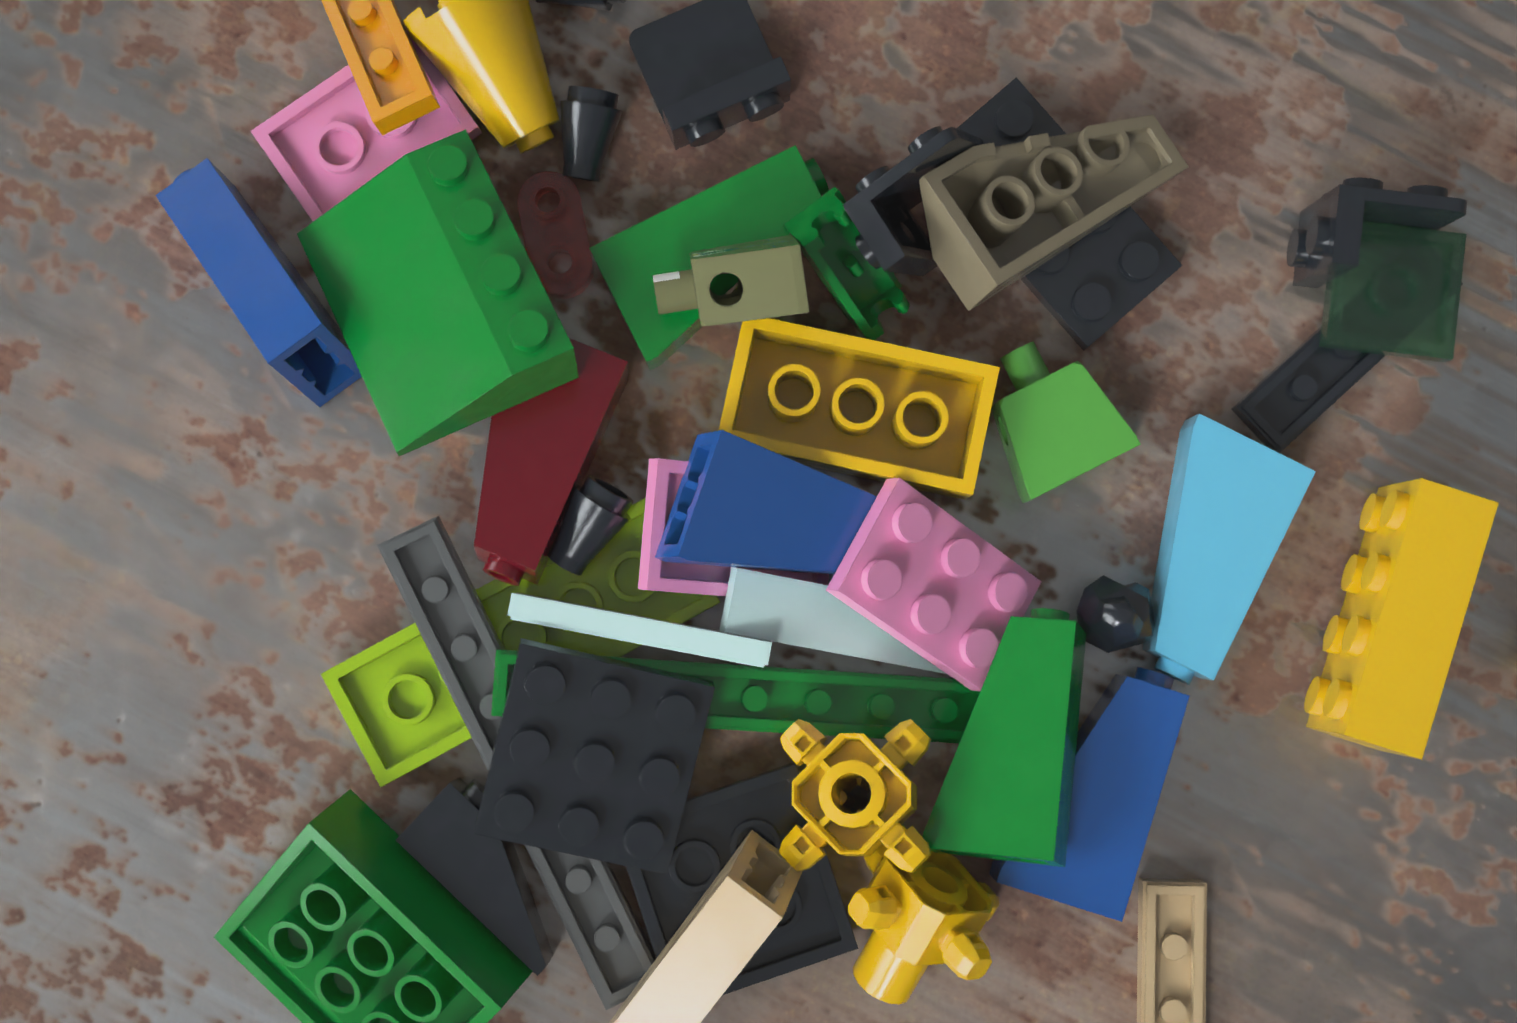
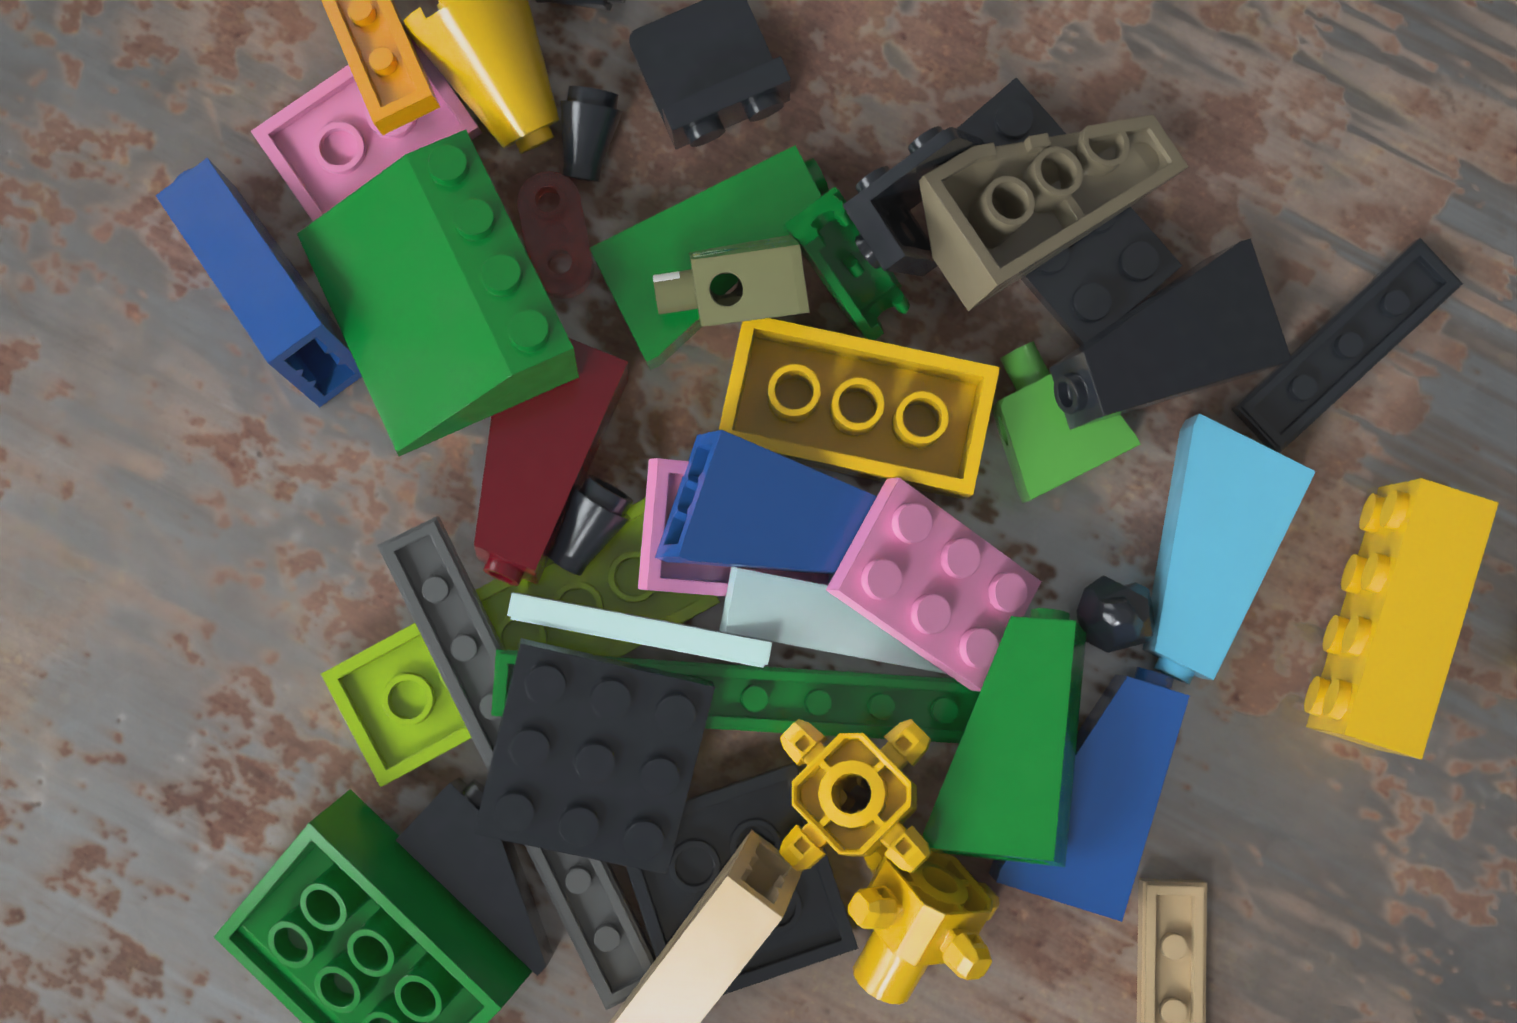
black bracket [1287,177,1467,288] -> none
clear green tile [1319,221,1467,363] -> none
none -> black slope [1049,238,1292,430]

